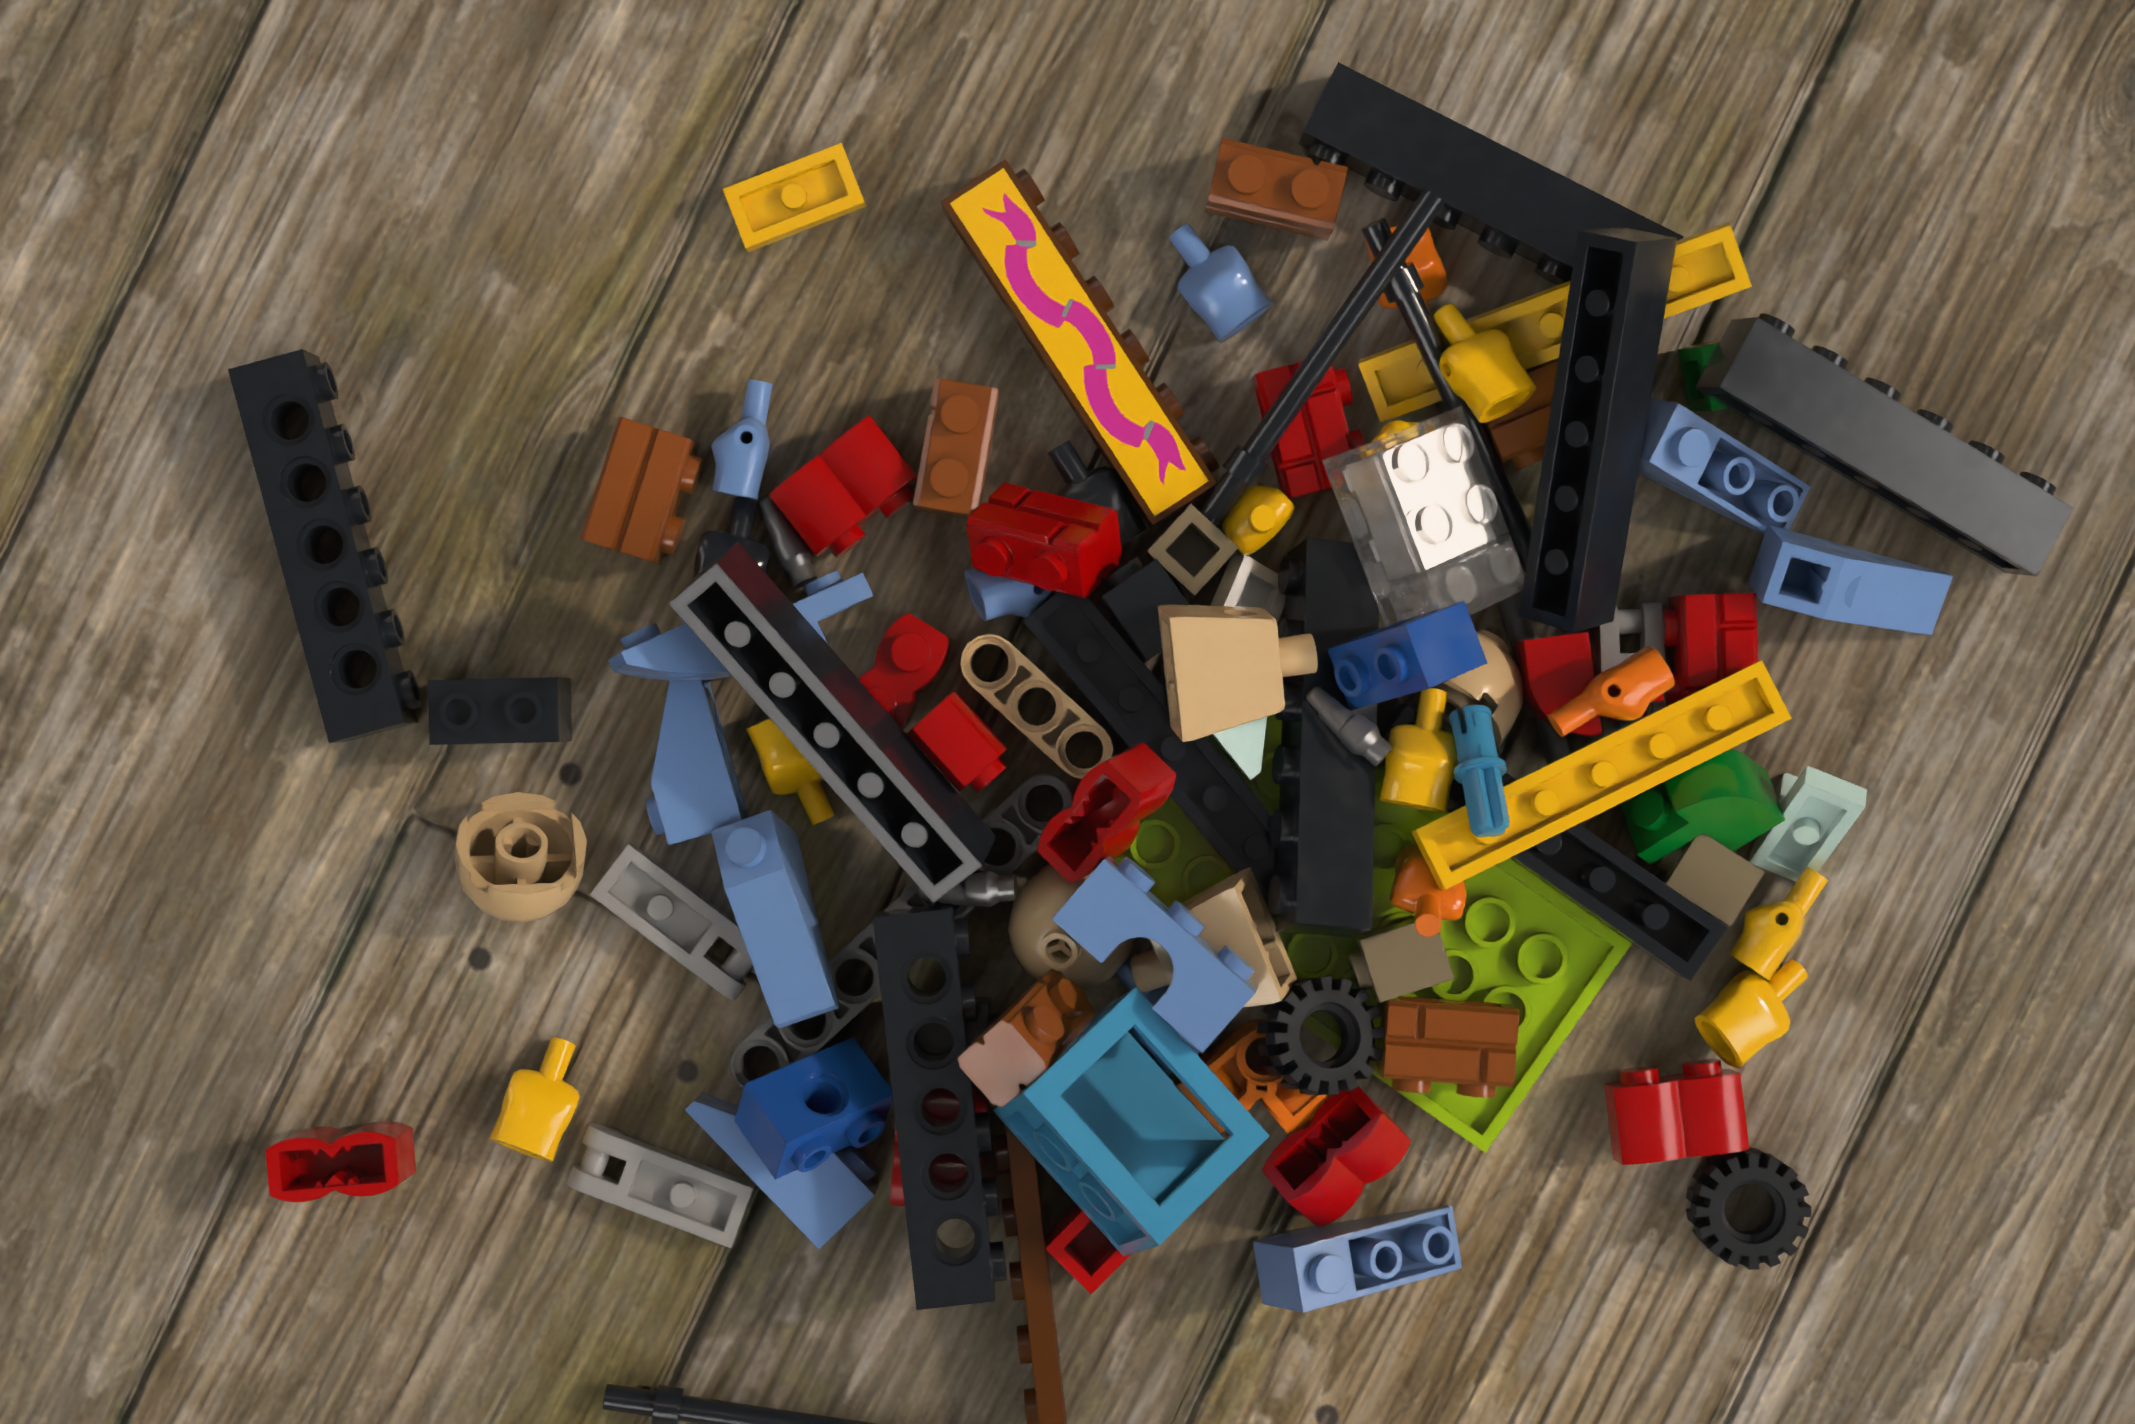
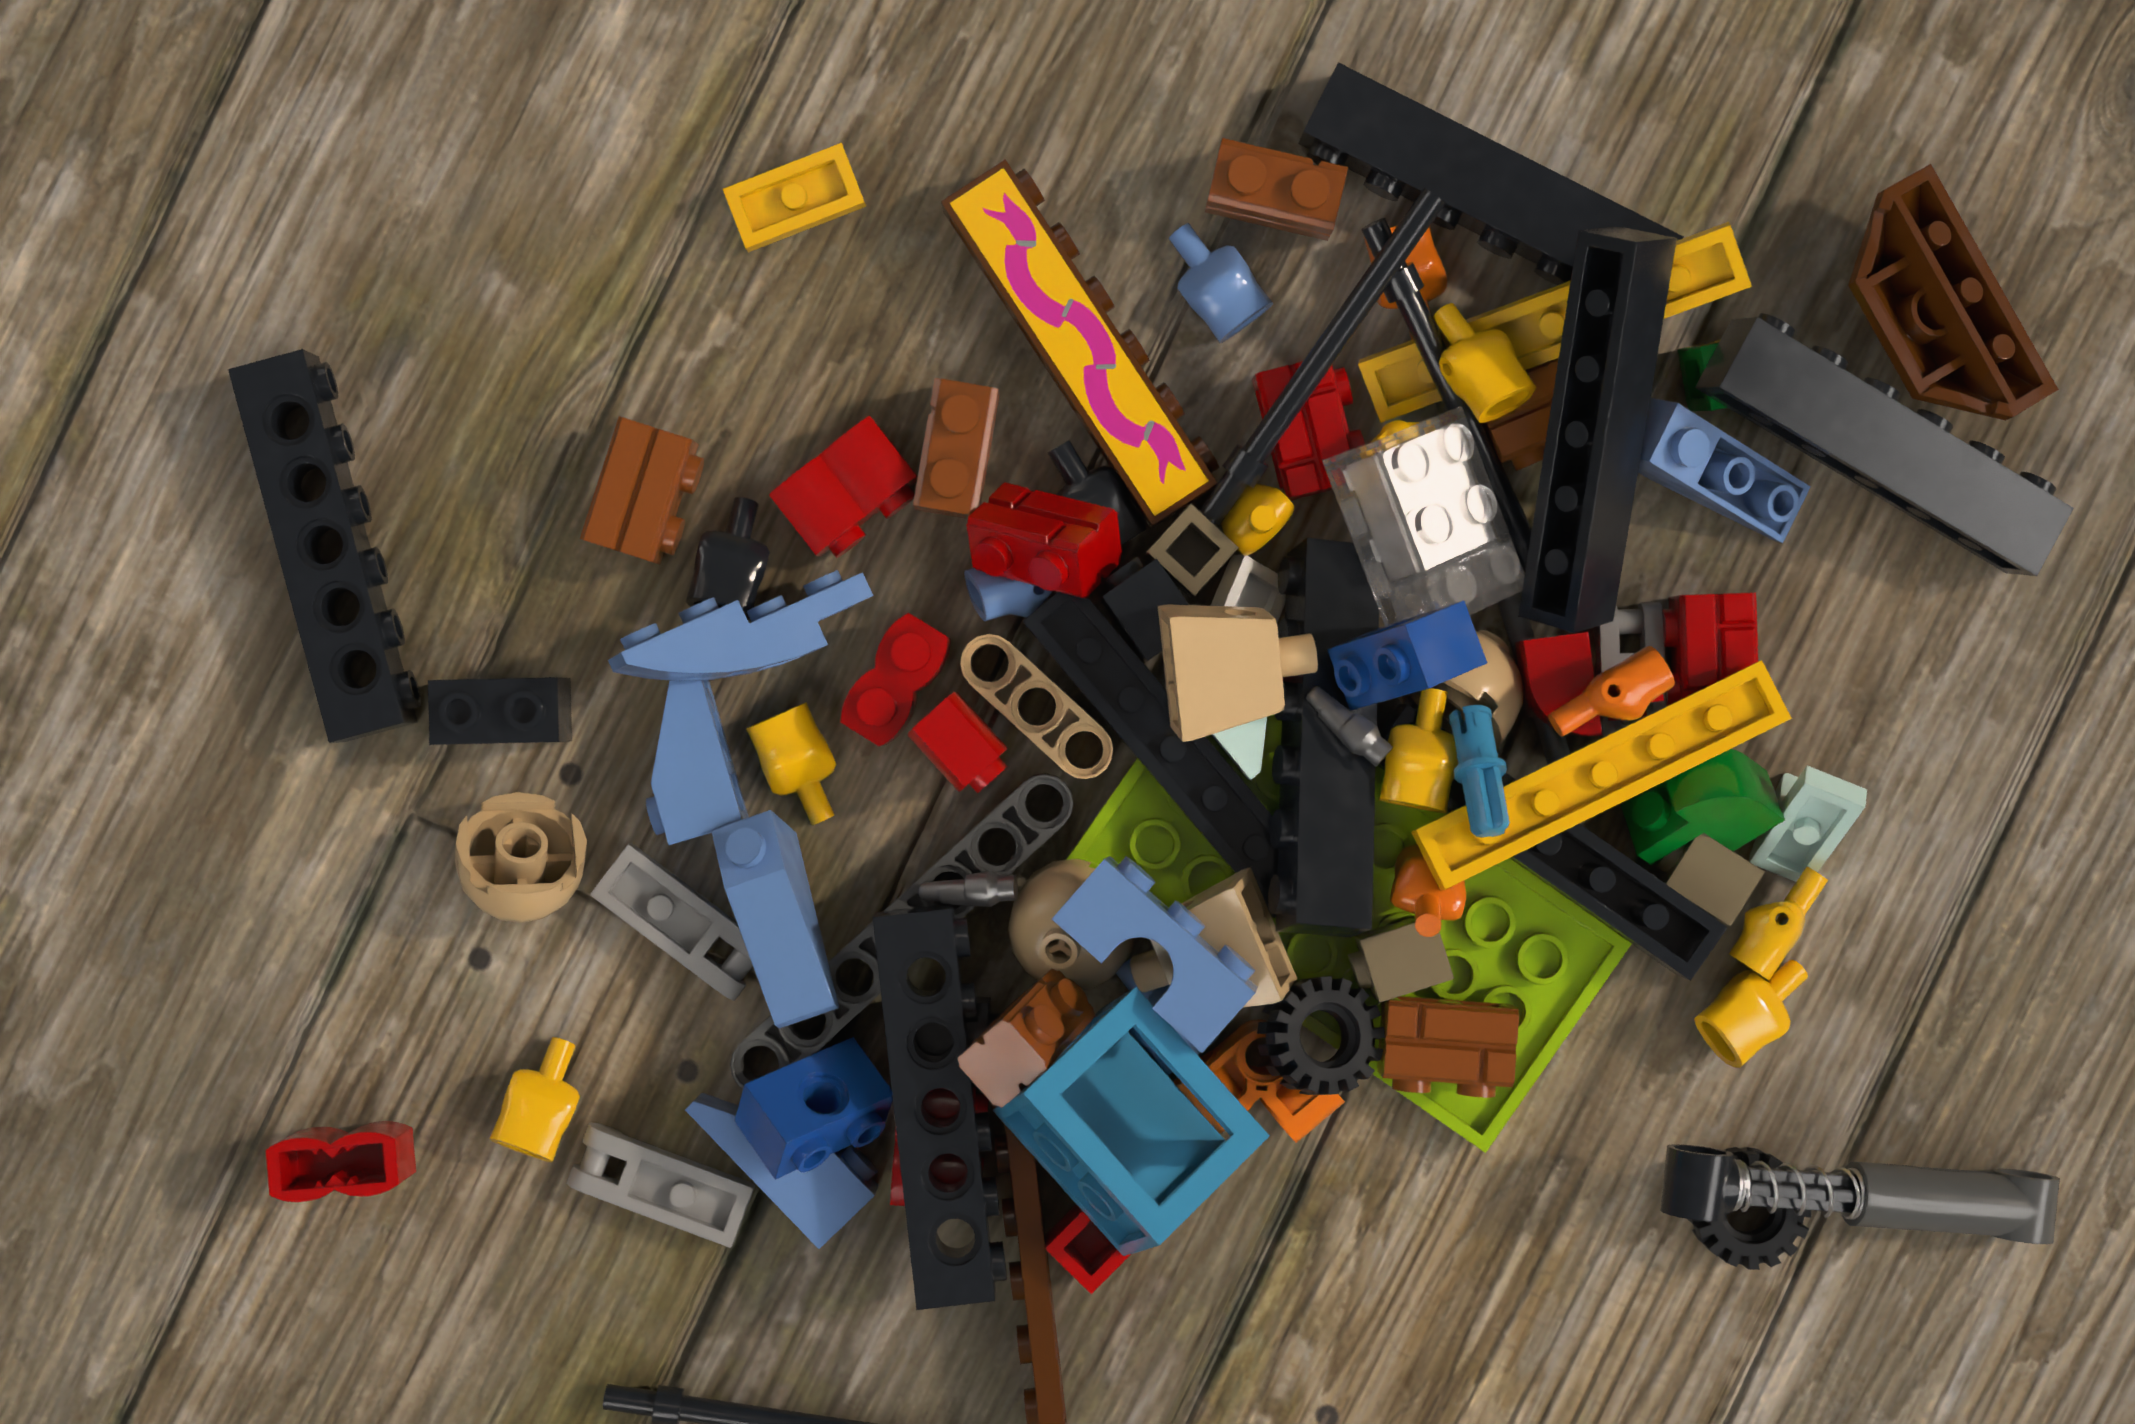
black brick [669,541,996,903] -> none
medium blue piece [711,379,773,500] -> none
flat silver piece [759,497,817,589] -> none
red brick [1038,742,1176,883] -> none
medium blue slope [1253,1205,1462,1313] -> none
red brick [1262,1086,1411,1227] -> none
red brick [1604,1059,1750,1165] -> none
medium blue slope [1748,525,1953,635] -> none
none -> piece [1660,1144,2060,1244]
none -> reddish brown wedge [1848,164,2059,421]

